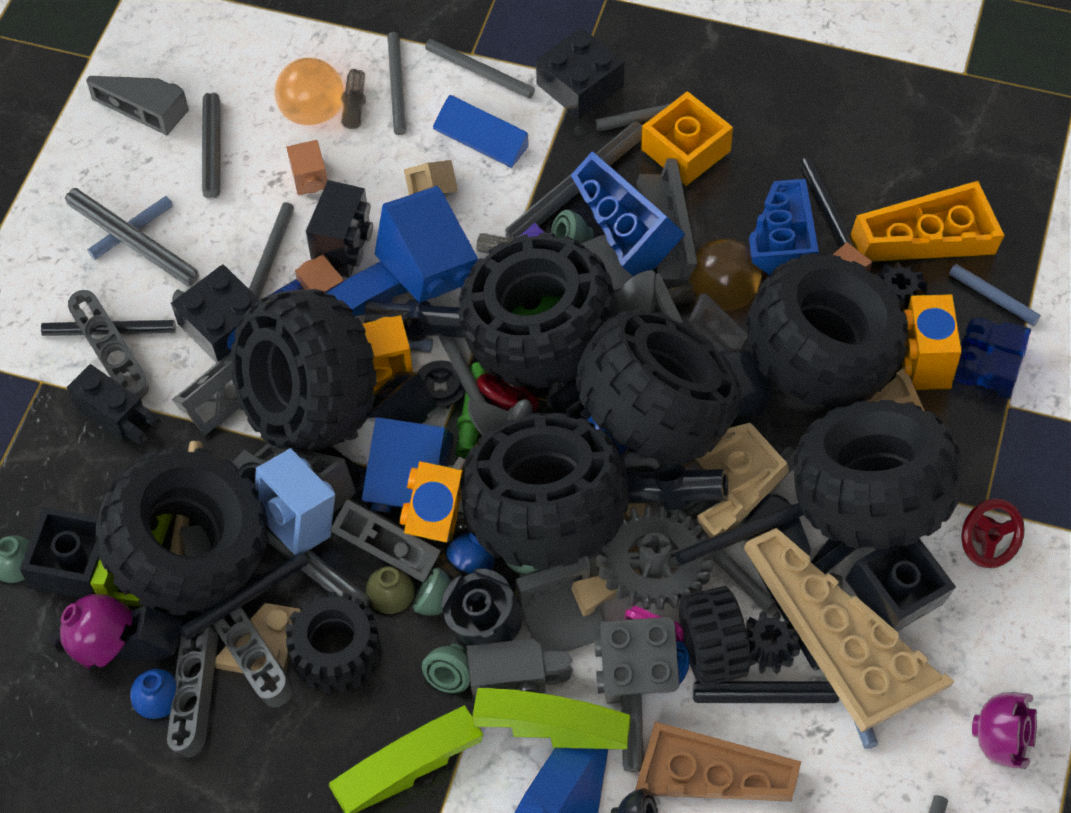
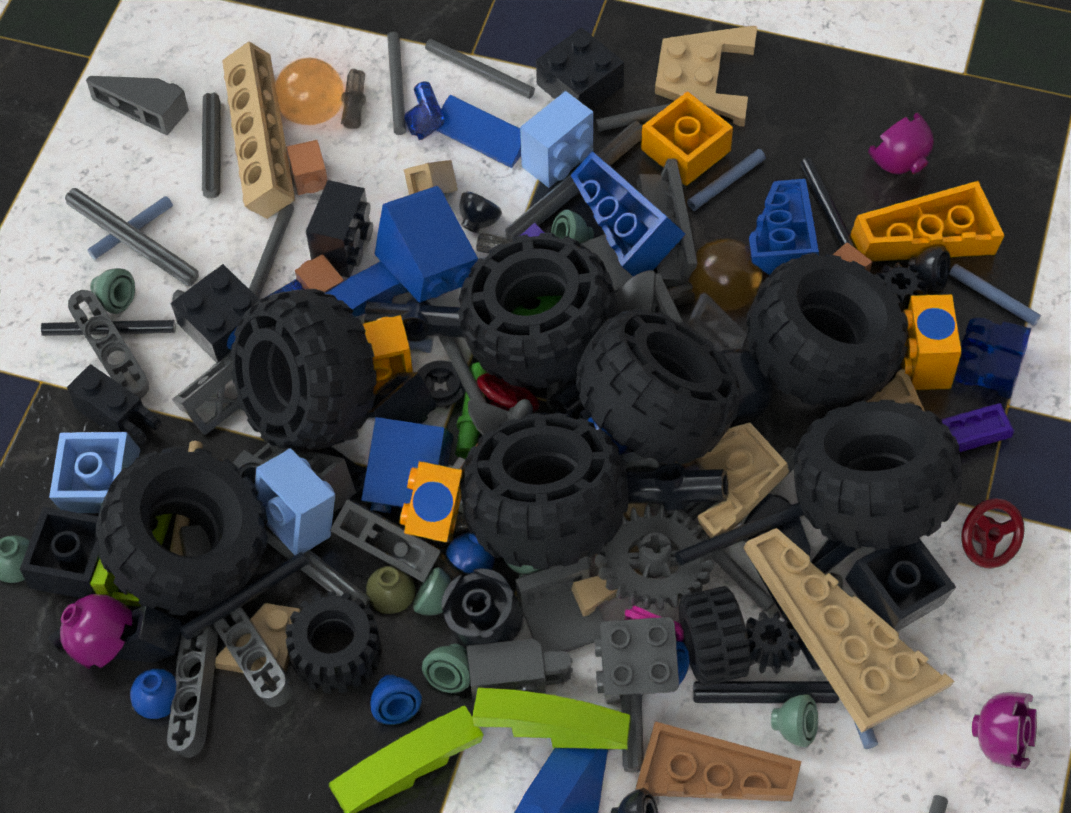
none -> light blue brick [49,432,140,513]
none -> sand green brick [90,268,135,314]
none -> tan brick [222,41,295,219]
none -> blue brick [370,675,422,725]
none -> clear blue piece [404,81,445,140]
none -> black brick [459,191,502,234]
none -> light blue brick [520,91,593,188]
none -> tan wing [655,26,757,126]
none -> sand blue piece [687,149,766,211]
none -> sand green brick [771,695,818,748]
none -> magenta cylinder [868,113,934,174]
none -> black brick [908,246,951,292]
none -> dark purple plate [942,403,1014,452]

